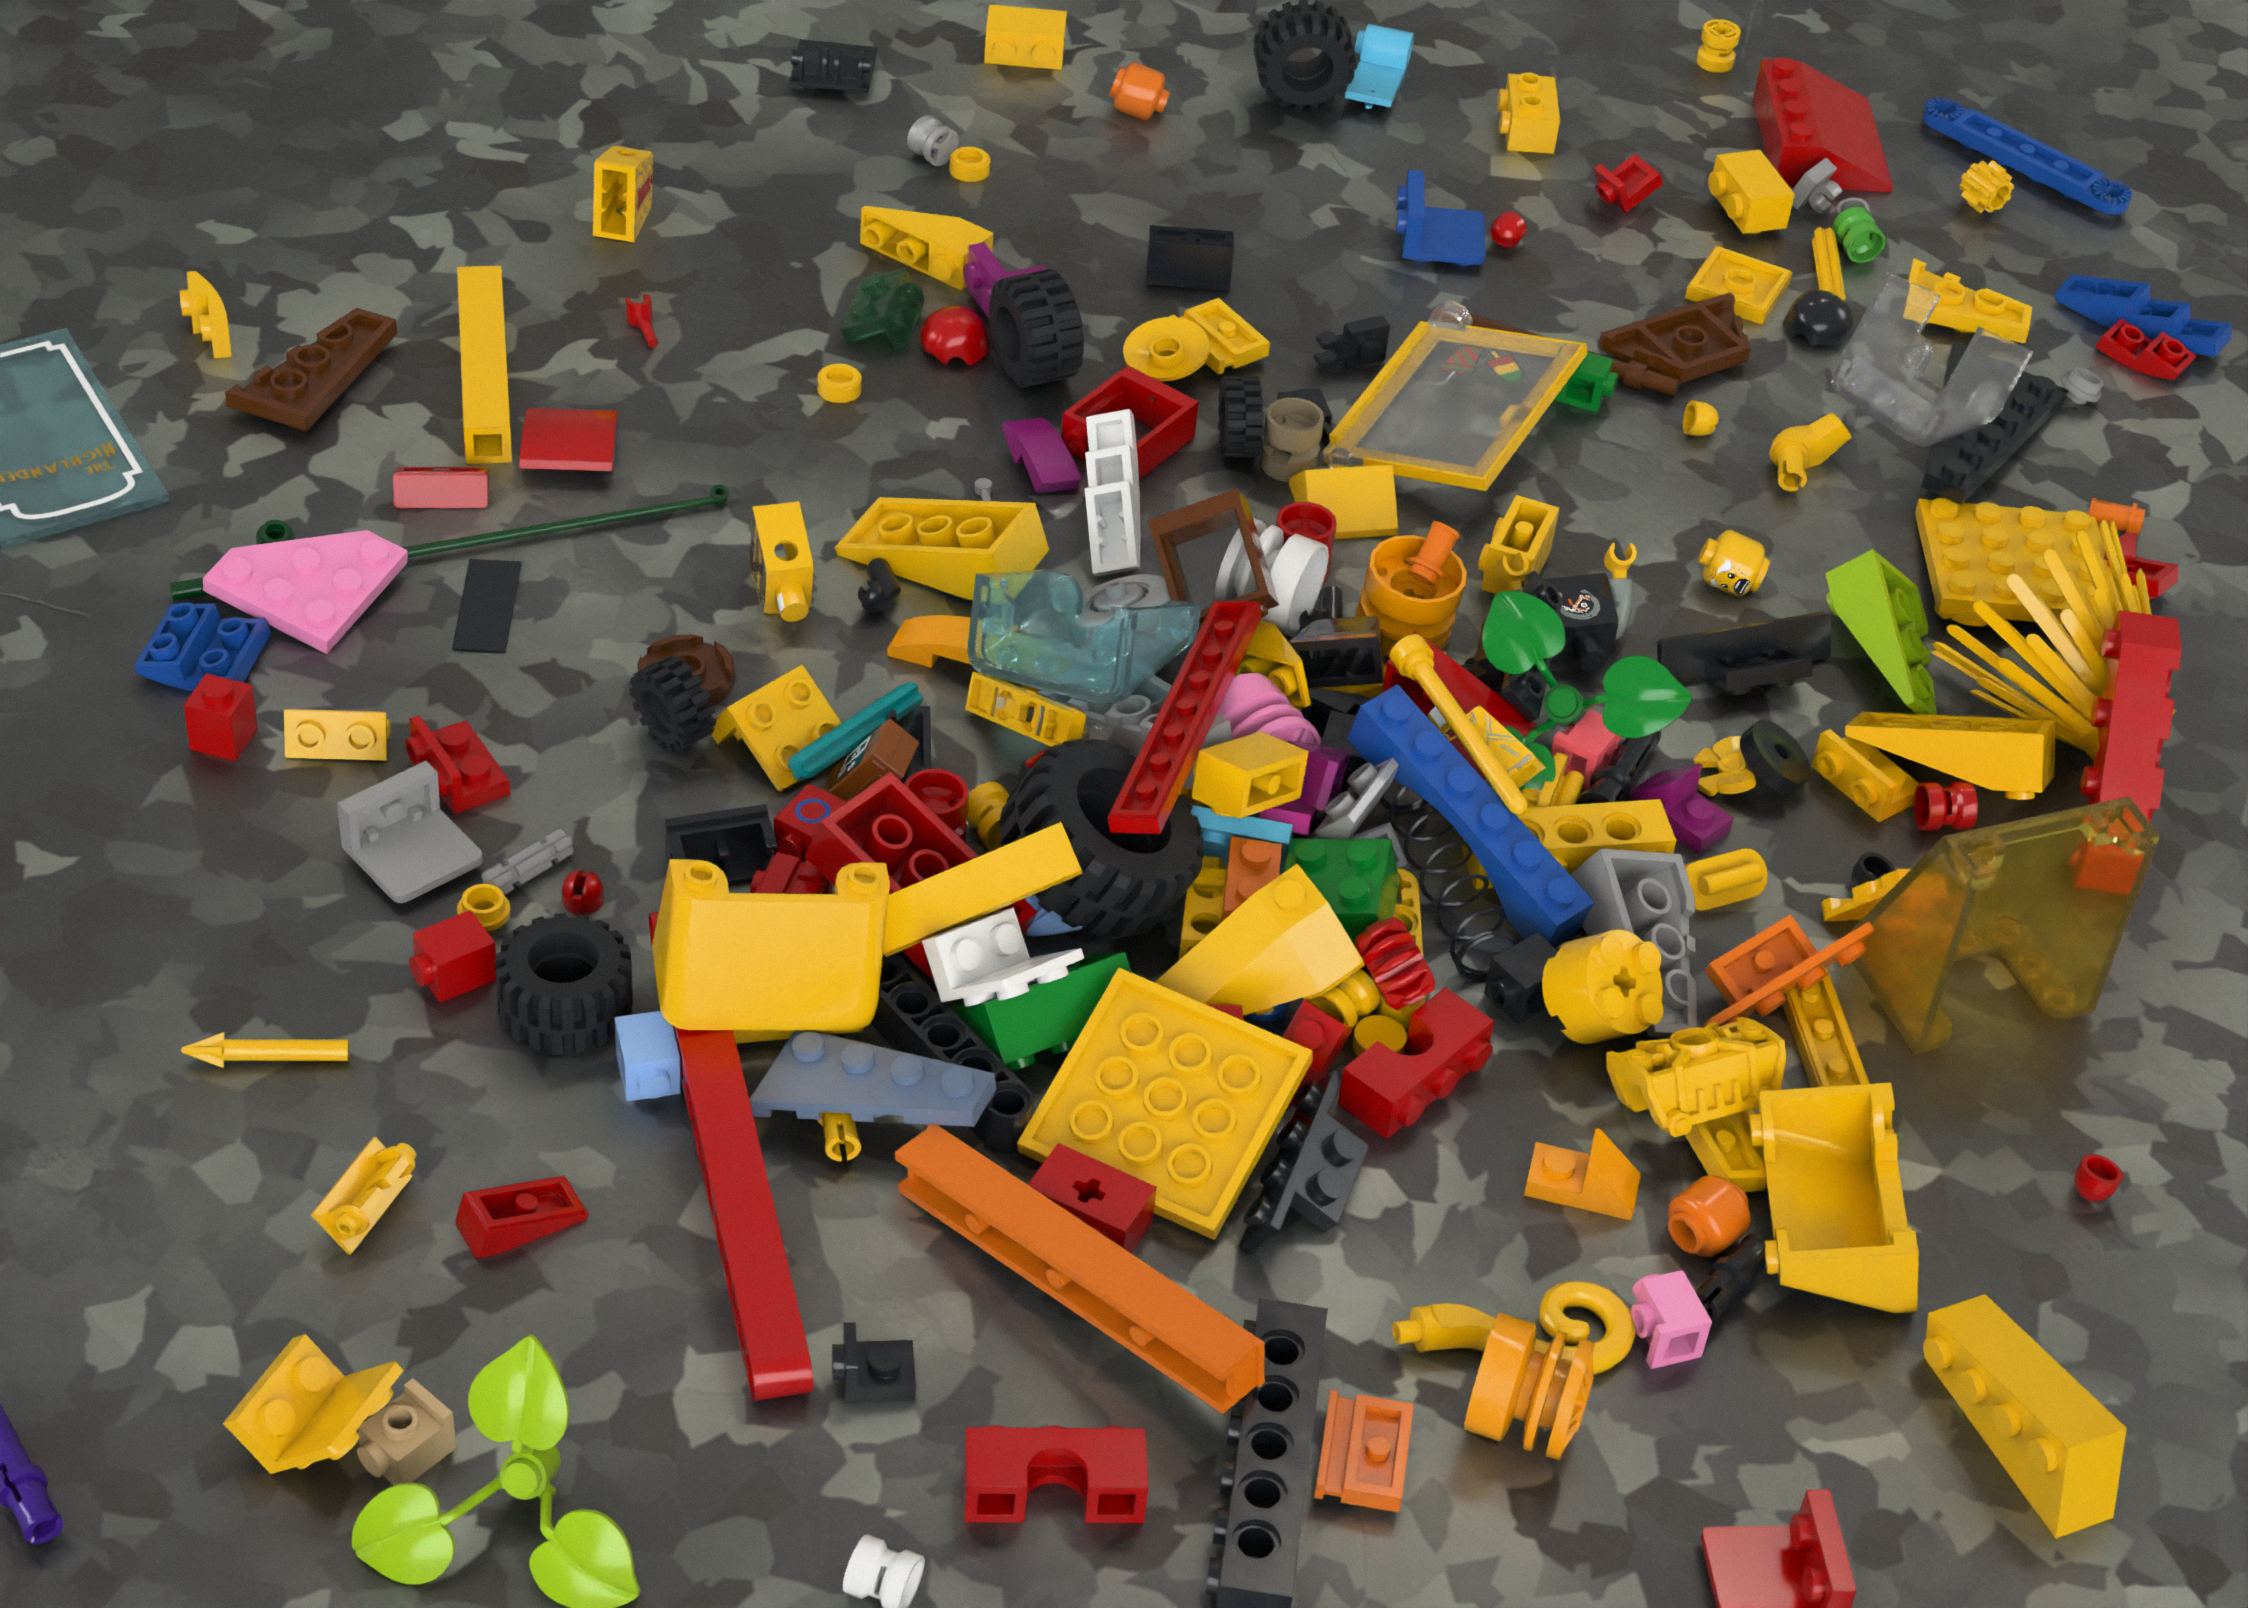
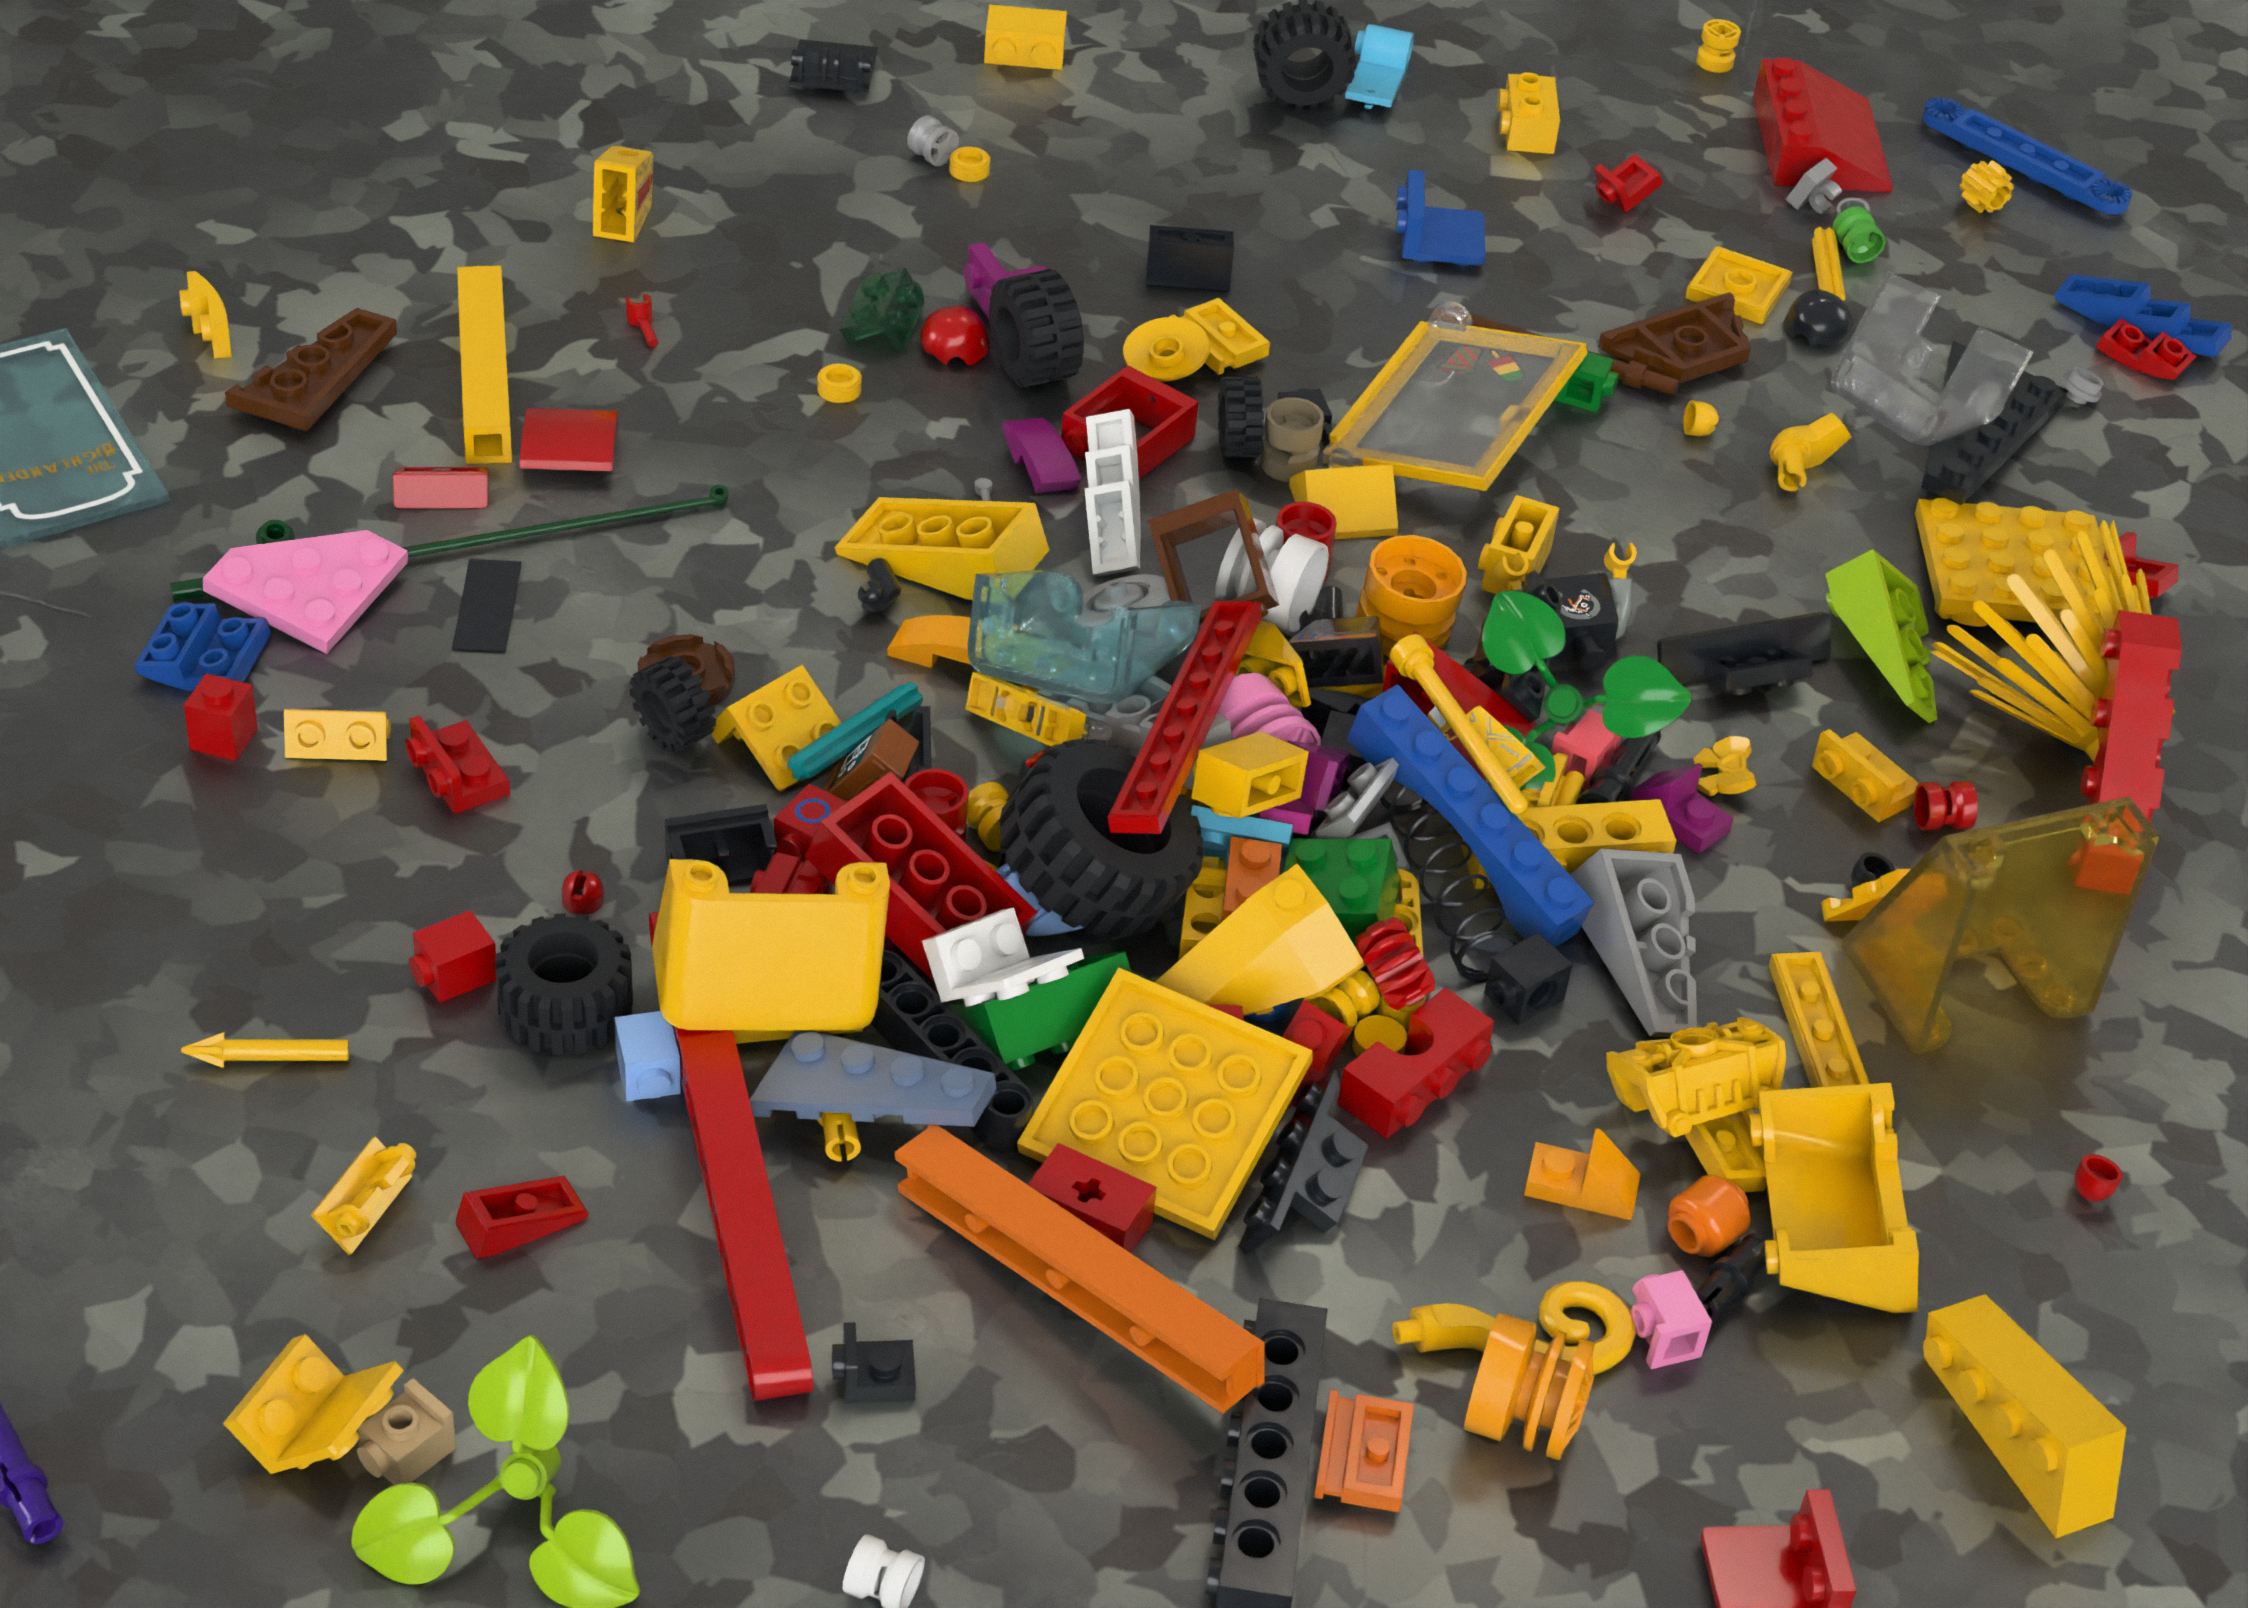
light grey bracket [337,761,483,903] -> none
yellow plate [457,884,511,932] -> none
light grey axle [482,829,573,895] -> none
yellow torso [749,501,814,622] -> none
yellow slope [860,206,994,290] -> none
yellow tile [883,822,1083,957] -> none
red arch [963,1425,1149,1523] -> none
orange head [1109,62,1170,121] -> none
black plate [1314,316,1390,369] -> none
orange pin [1408,521,1460,585] -> none
red hinge [1490,211,1527,248] -> none
yellow brick [1542,929,1664,1044] -> none
yellow piece [1684,848,1768,911] -> none
yellow head [1697,530,1770,597] -> none
orange bracket [1702,914,1875,1028] -> none
yellow brick [1708,149,1795,234] -> none
black piece [1740,720,1811,794] -> none
yellow slope [1845,712,2056,800] -> none
yellow wing [1900,258,2033,344] -> none
orange pin [2088,497,2146,535] -> none

